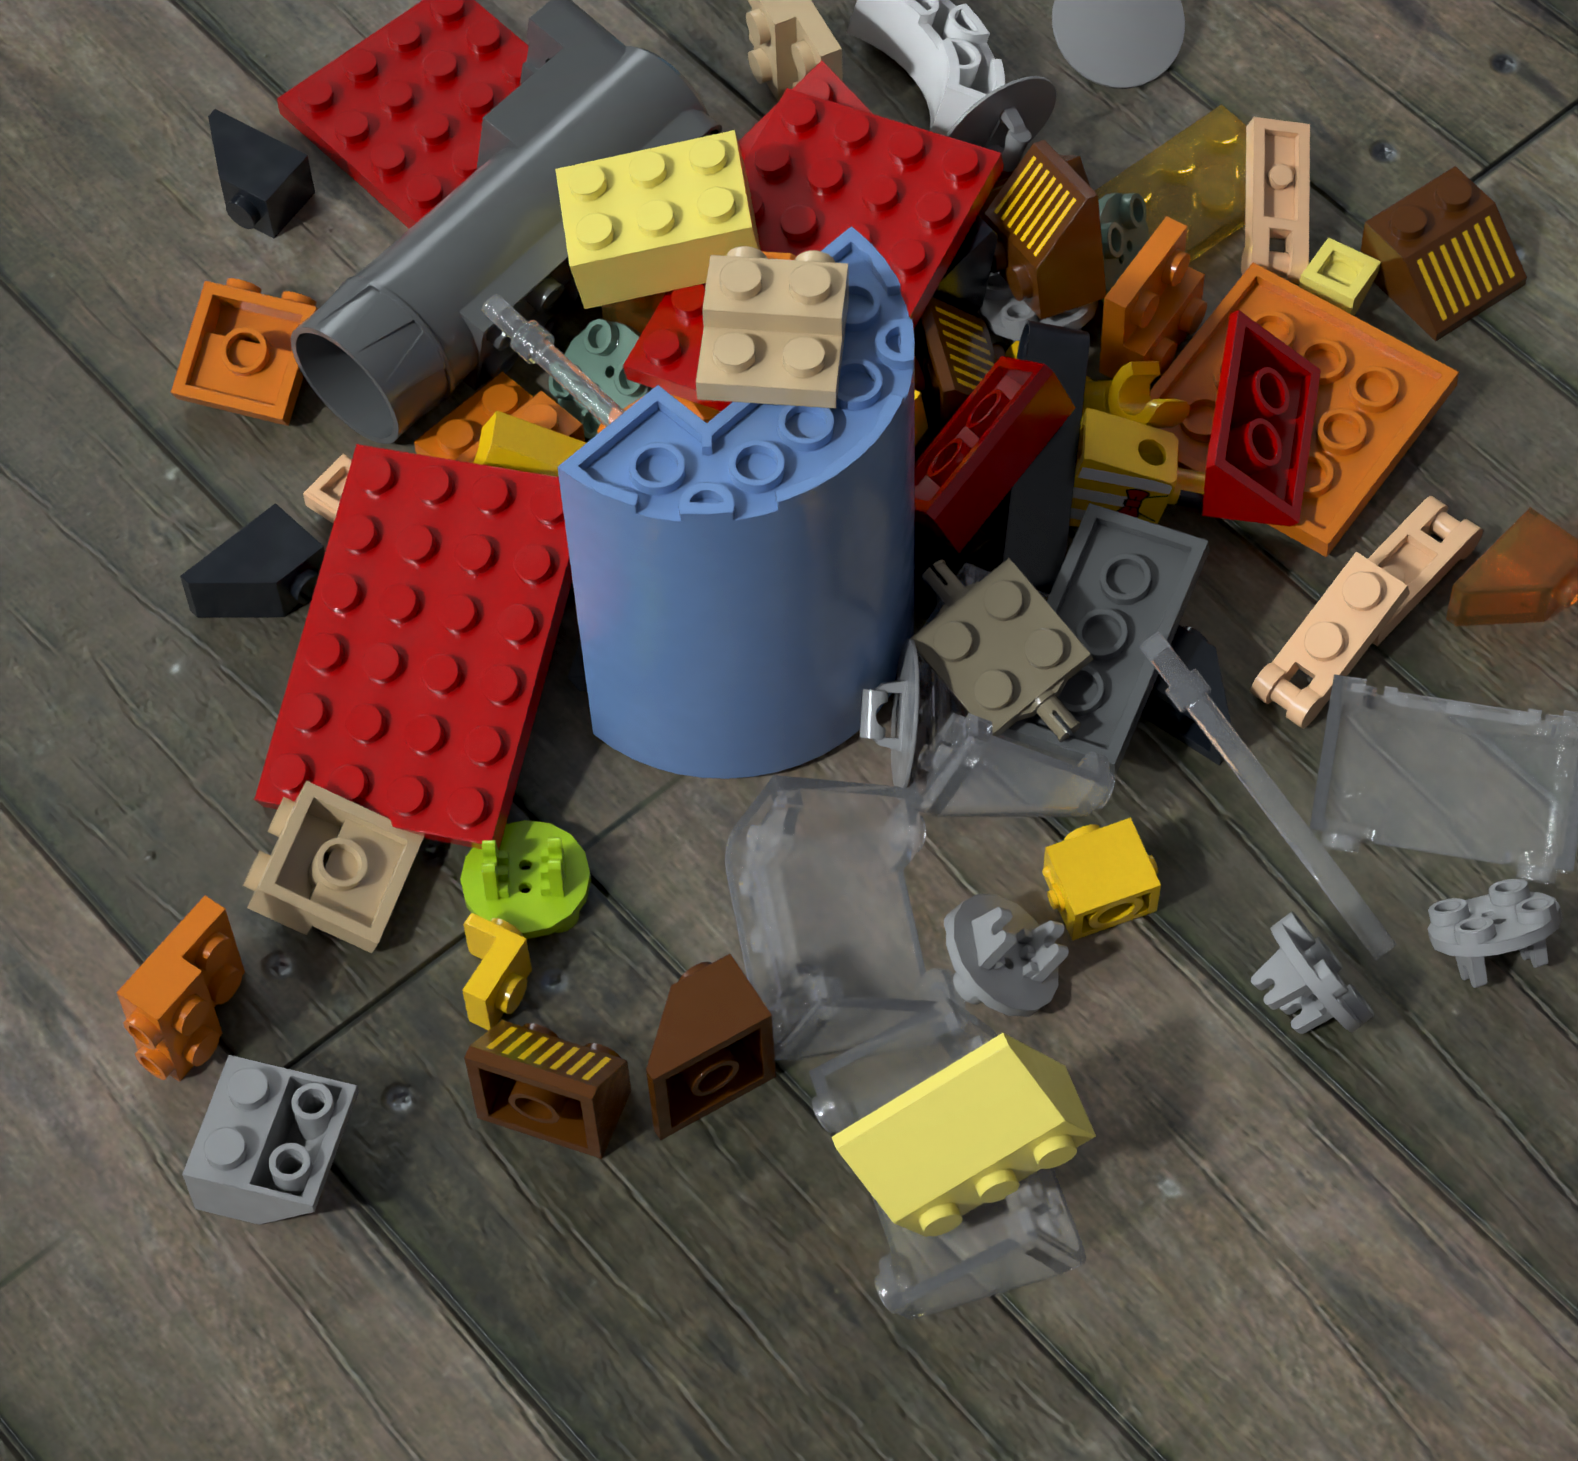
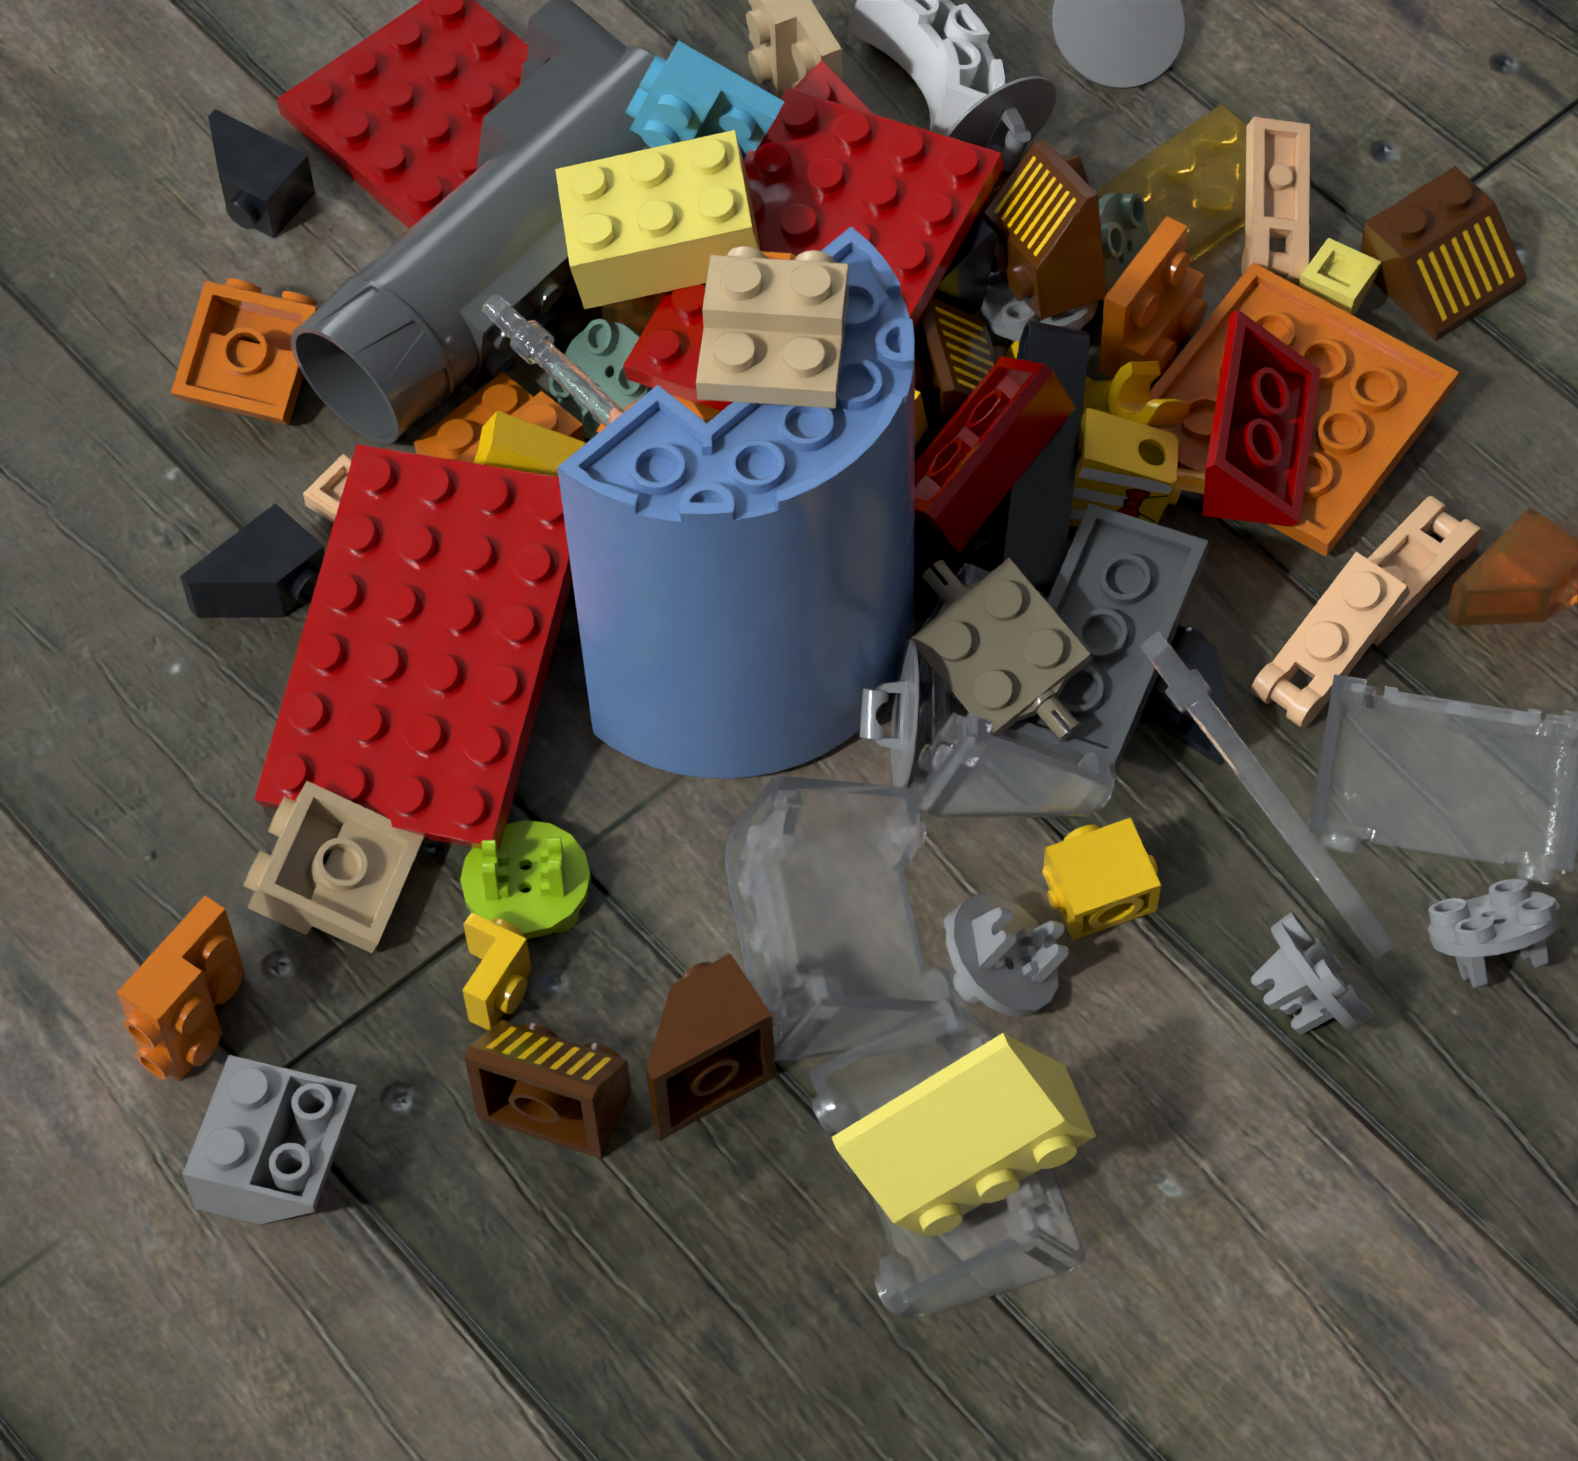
none -> medium azure plate [625,40,784,161]

